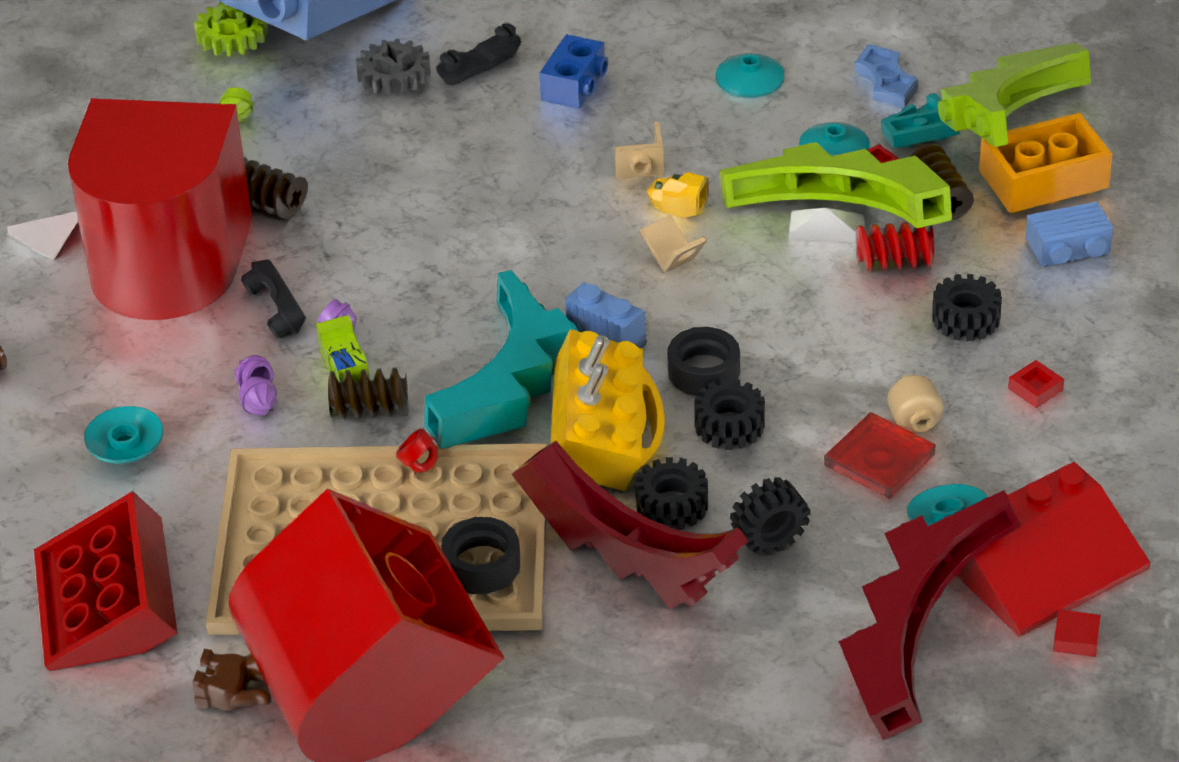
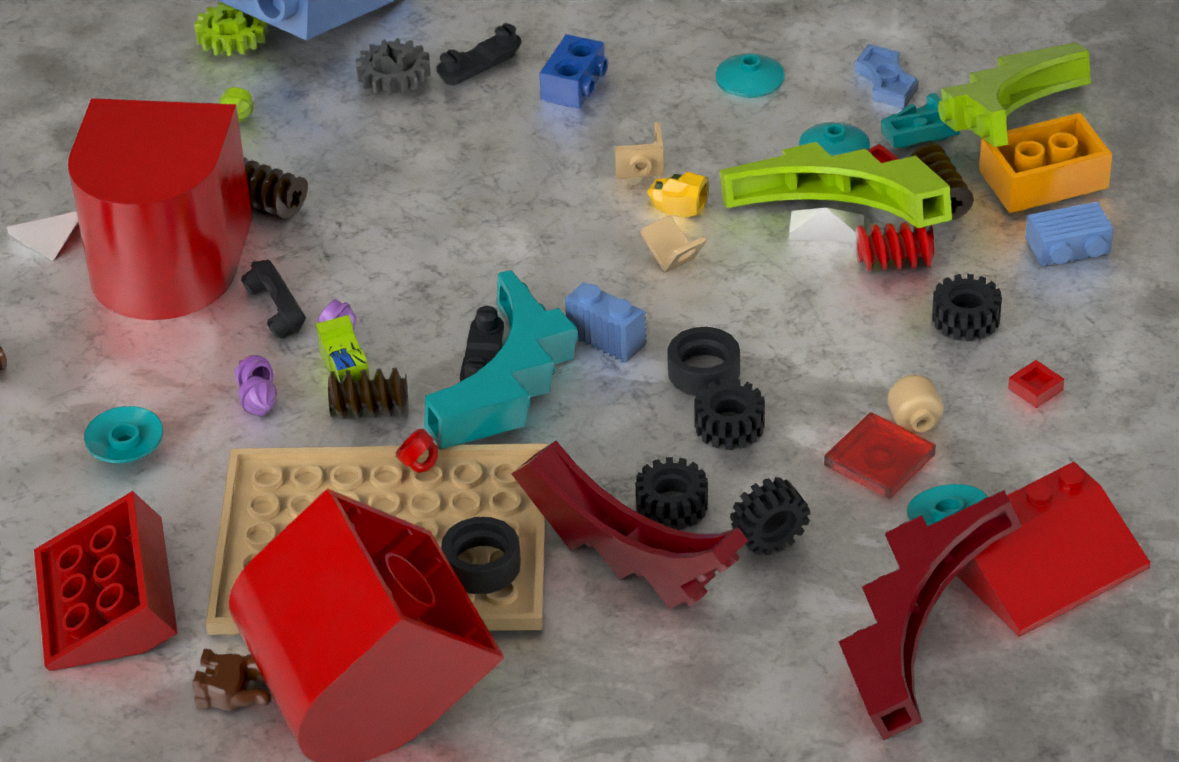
yellow piece [551,329,665,491] -> none
red tile [1053,609,1101,657] -> none
none -> black piece [460,305,504,382]

